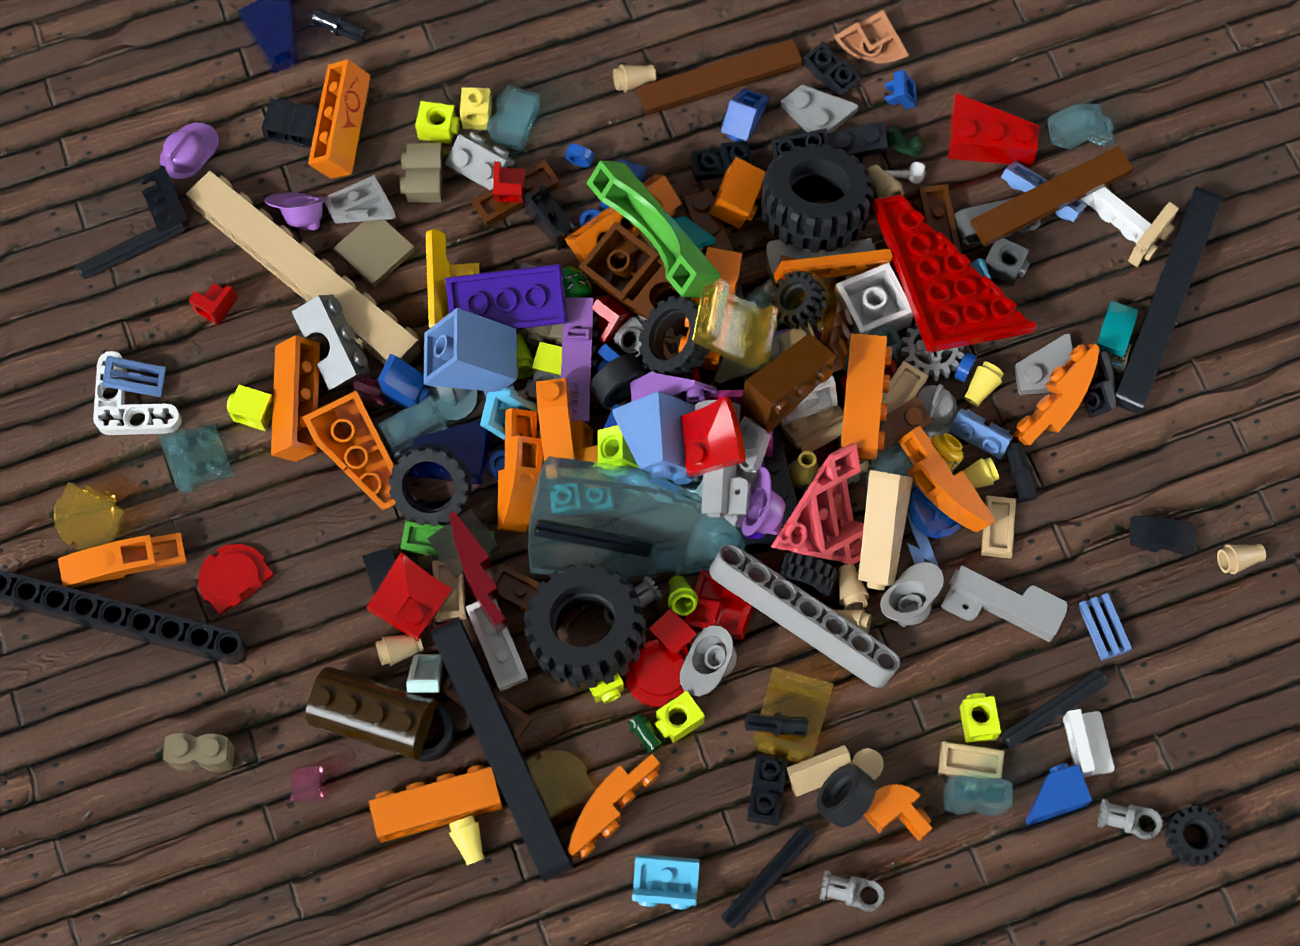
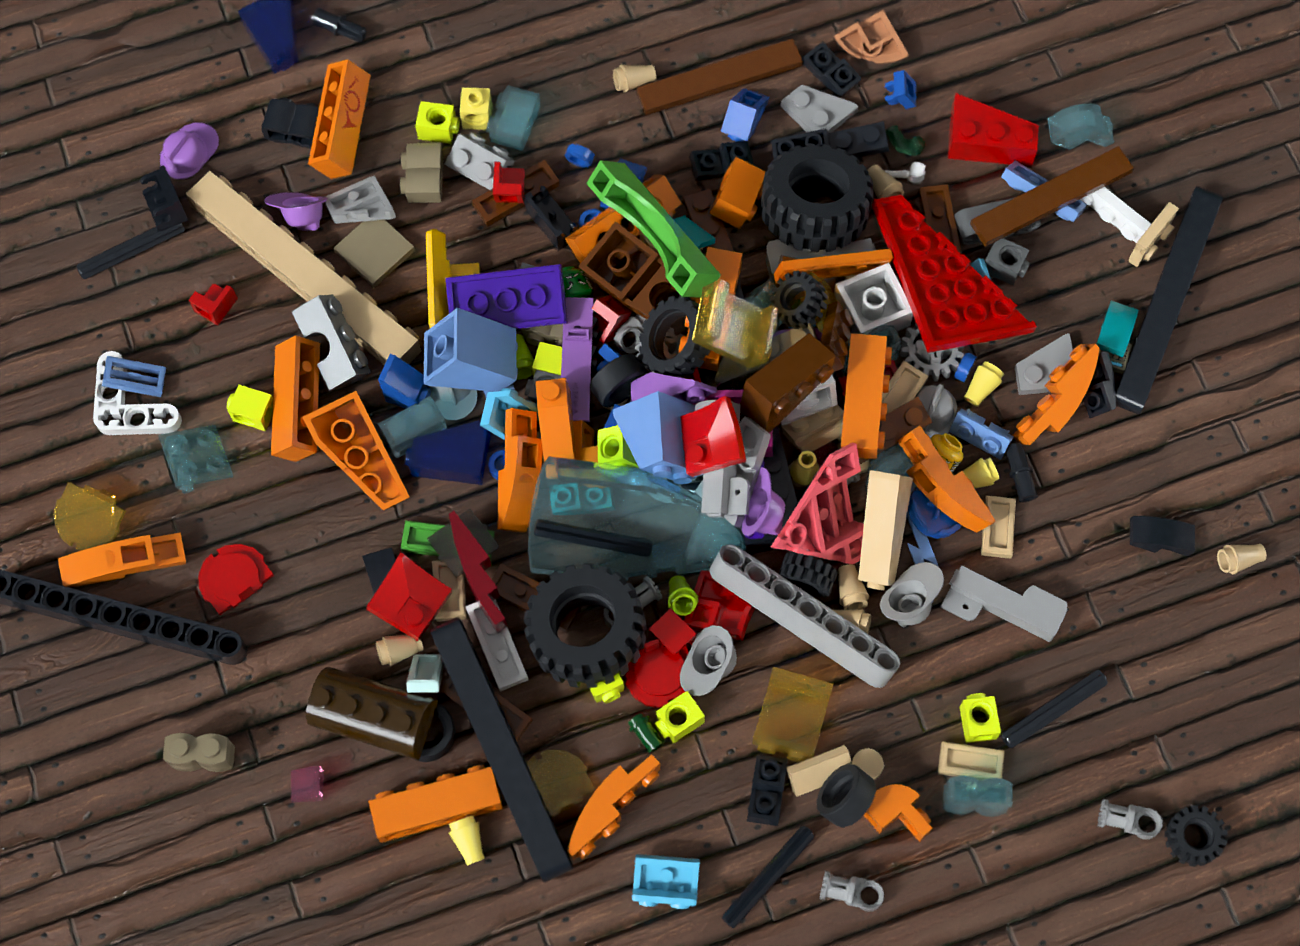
clear pink slope [353,377,386,405] -> none
black tyre [389,443,472,526] -> none
black axle [745,712,809,737] -> none
blue slope [1025,763,1092,825] -> none
white panel [1063,709,1115,778] -> none
medium blue tile [1078,593,1132,661] -> none

